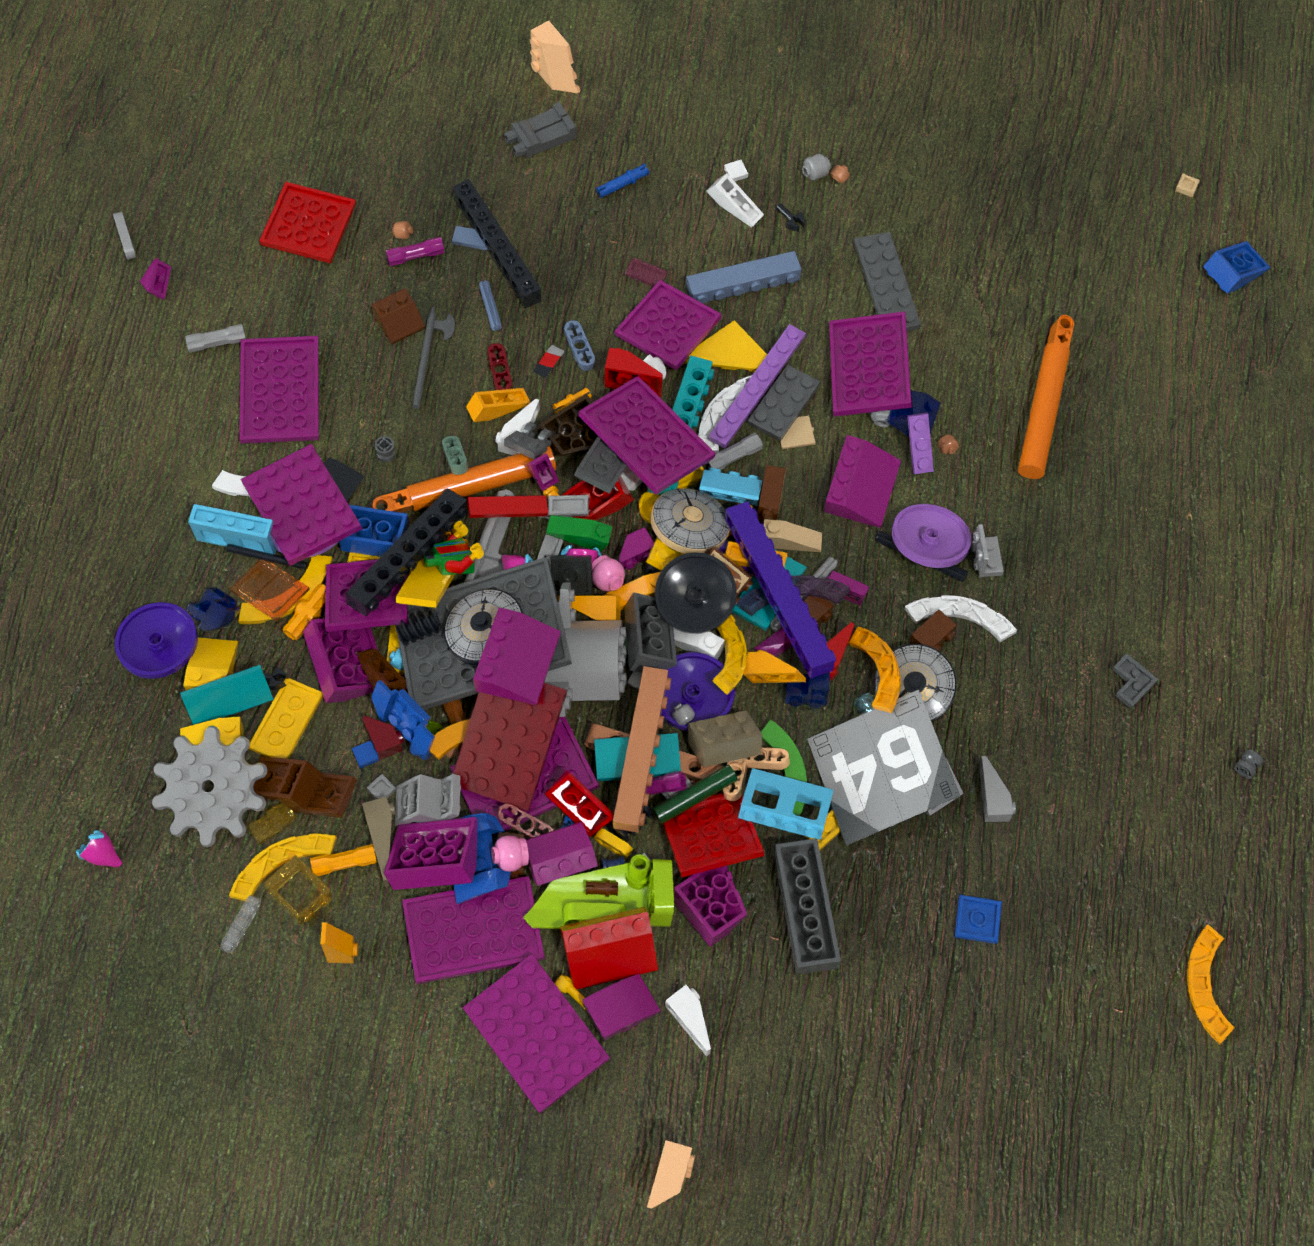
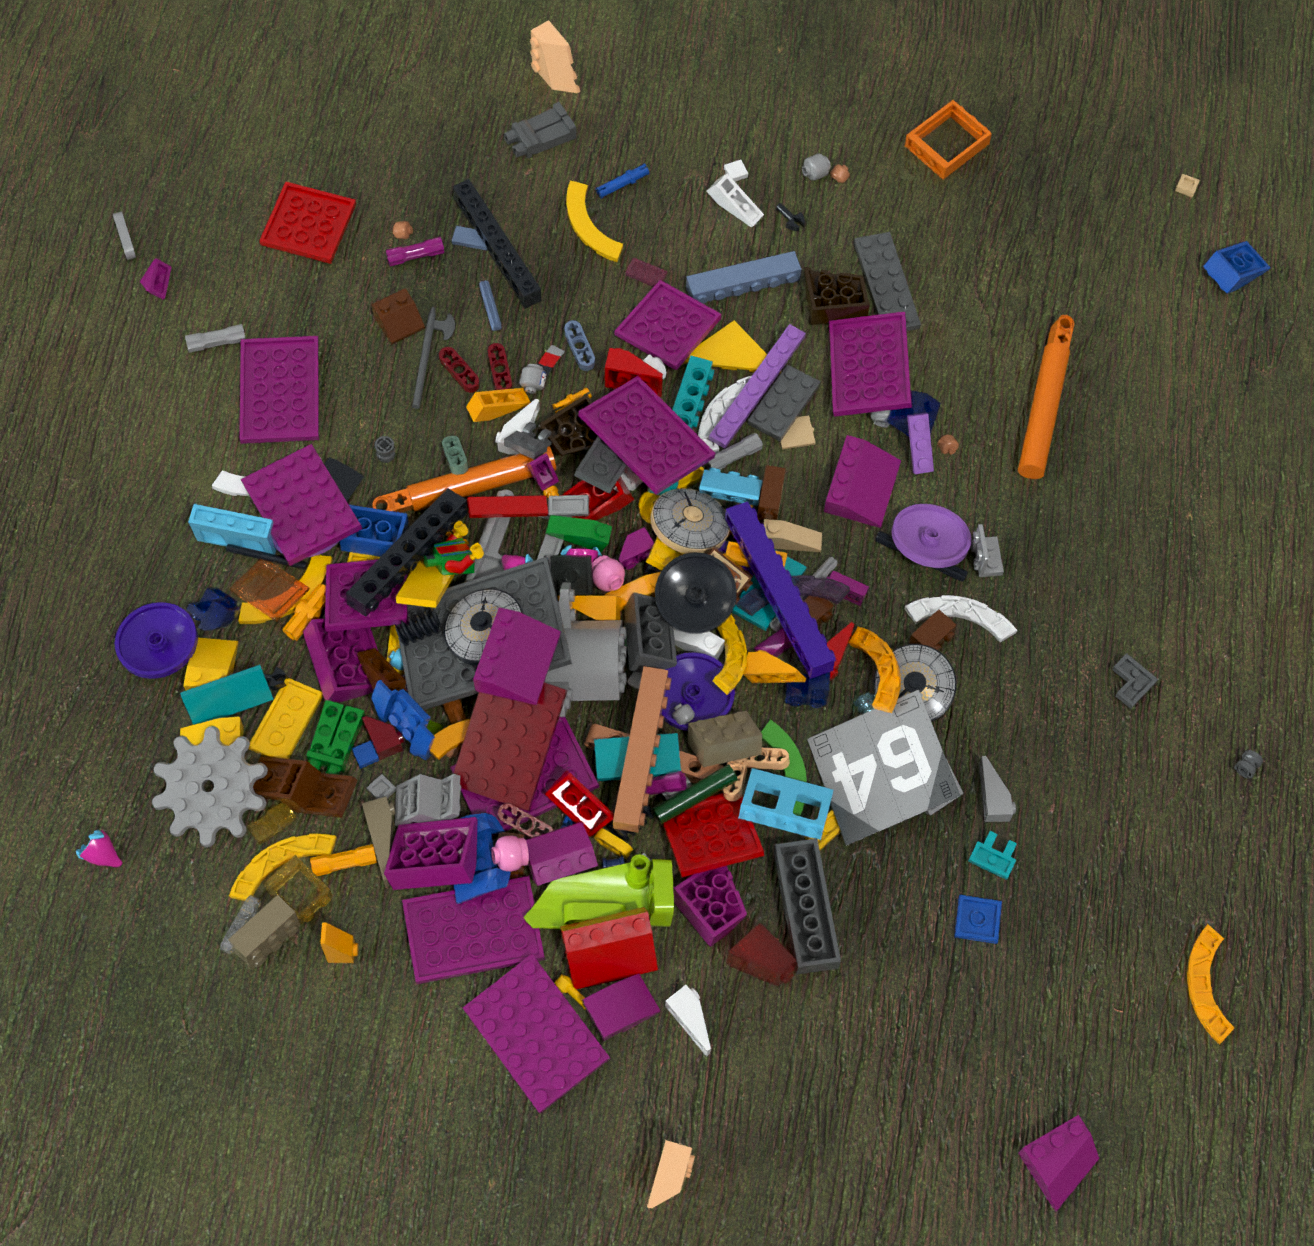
reddish brown pin [586,880,618,897] -> none
none -> dark tan brick [228,895,300,970]
none -> green hips [306,700,366,775]
none -> dark red beam [439,347,480,393]
none -> light grey head [519,364,546,394]
none -> yellow tile [567,180,623,262]
none -> clear red slope [727,923,797,986]
none -> dark brown wedge [804,267,869,325]
none -> orange window [905,100,992,180]
none -> teal plate [968,831,1017,880]
none -> magenta wedge [1018,1115,1099,1213]

